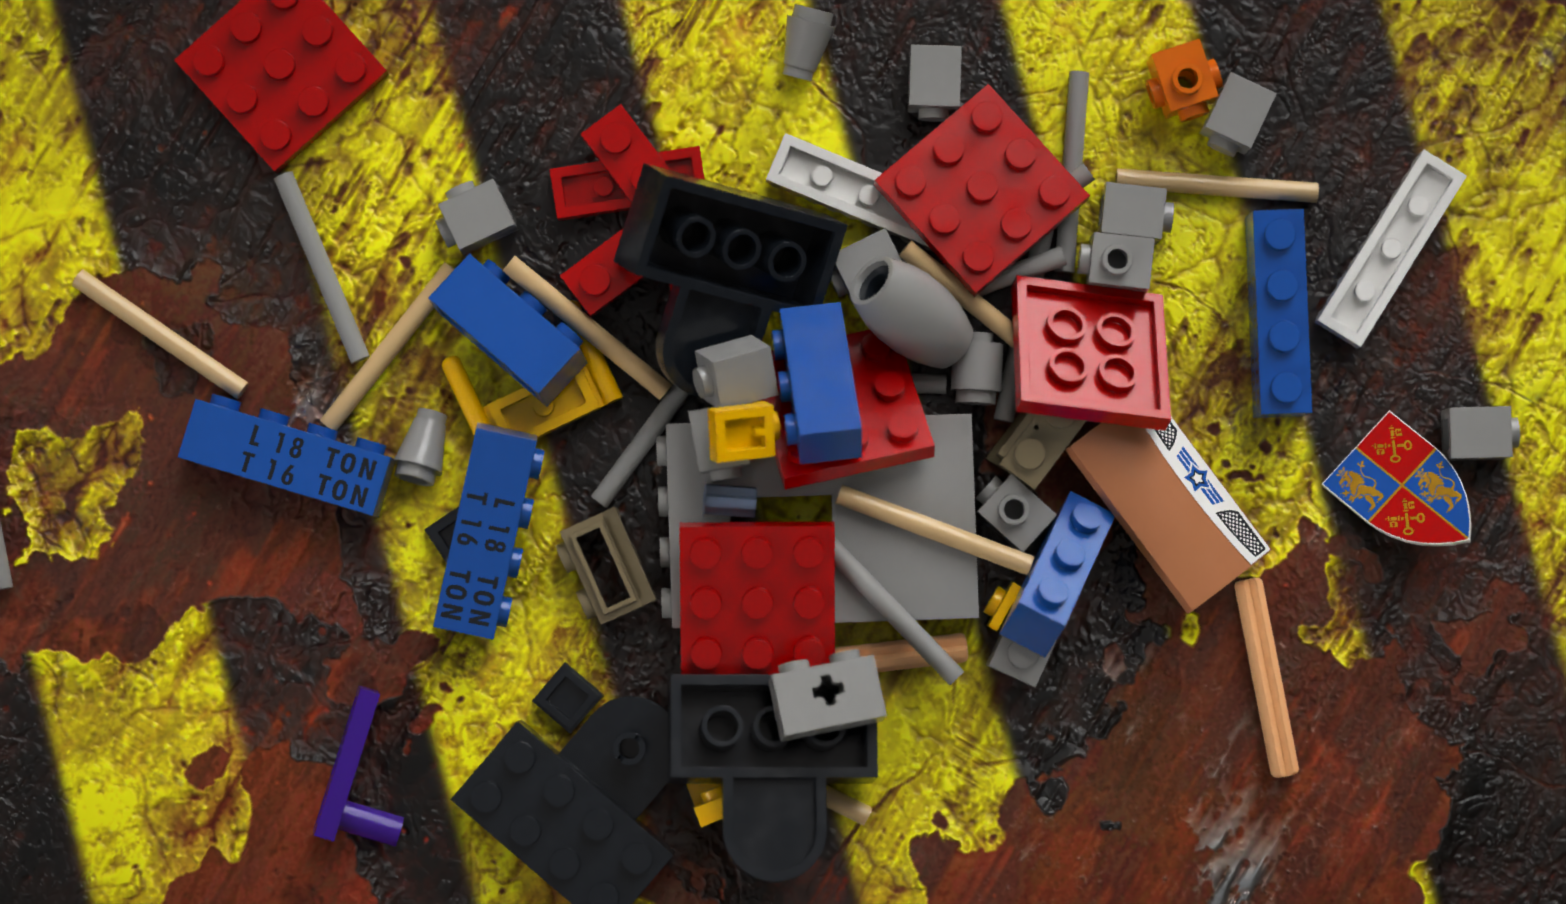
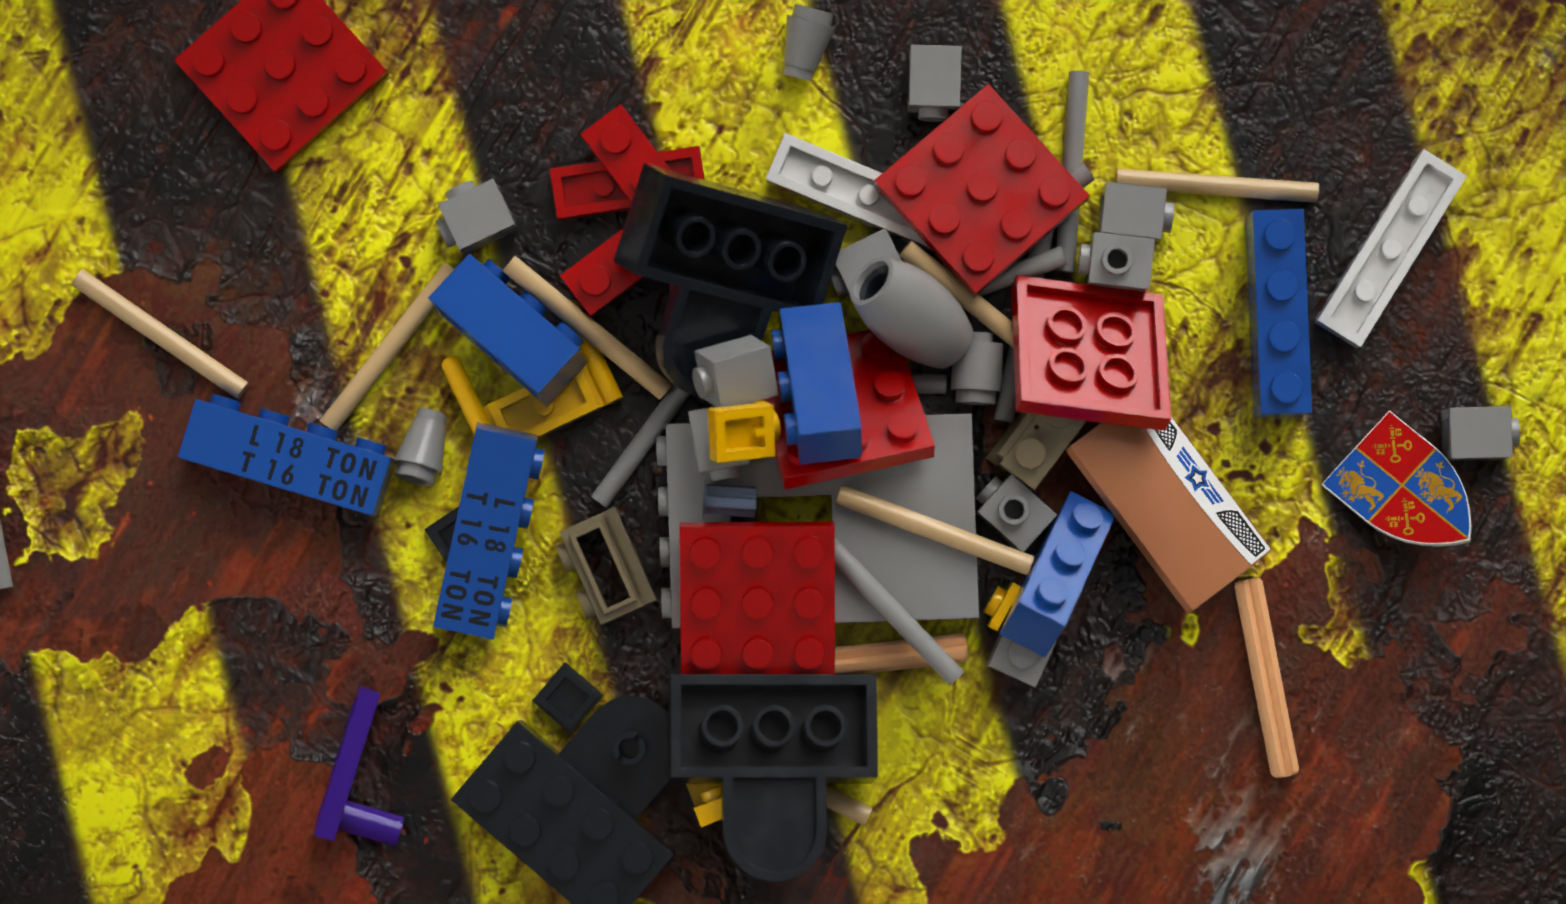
light grey bar [274,171,370,364] -> none
light grey brick [768,649,887,742] -> none
orange brick [1145,38,1223,122] -> none
light grey brick [1199,72,1277,157] -> none

